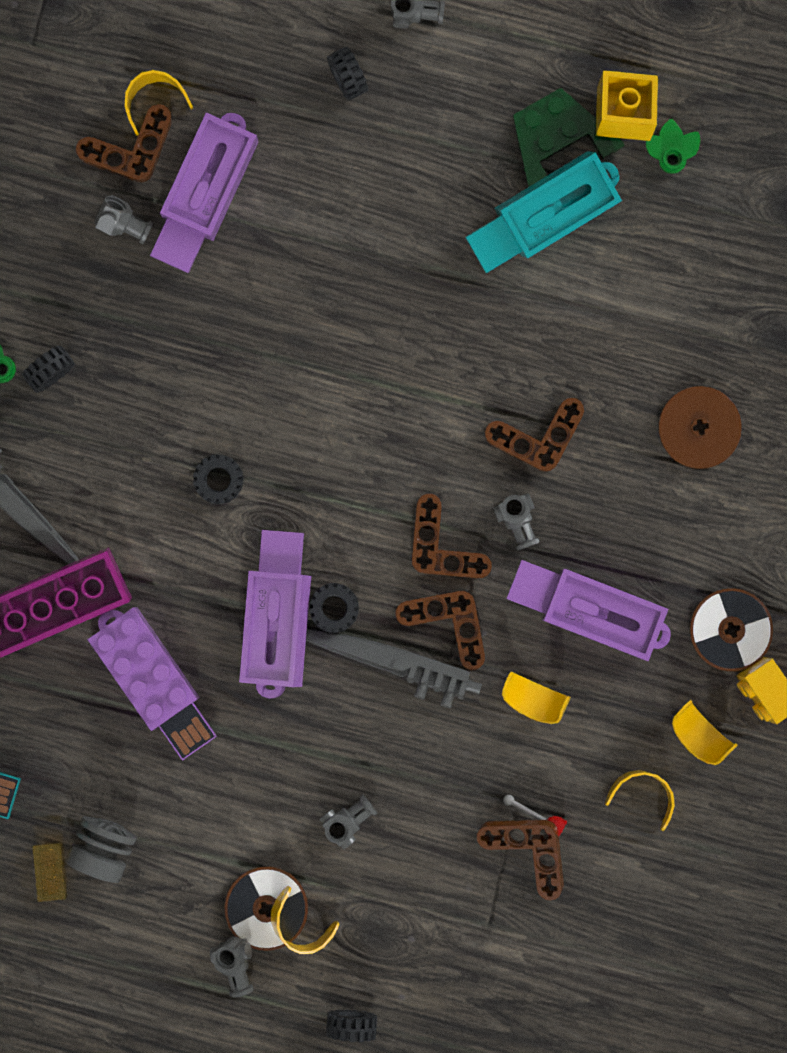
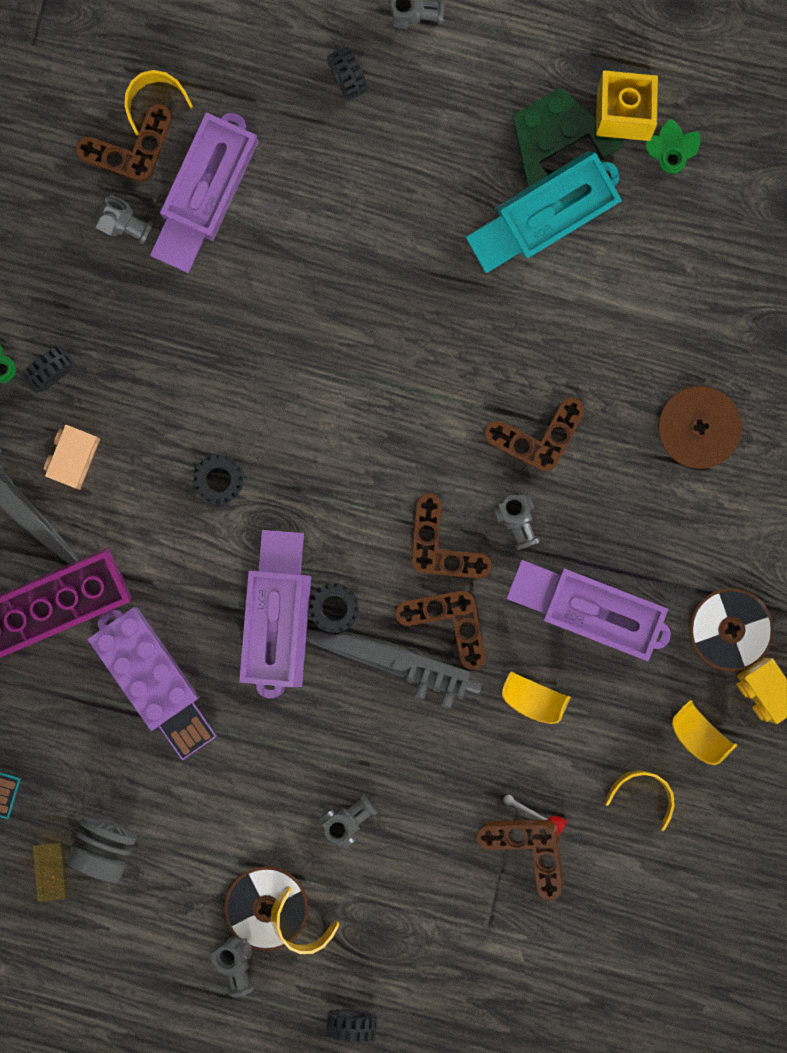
none -> light nougat brick [44,425,100,490]

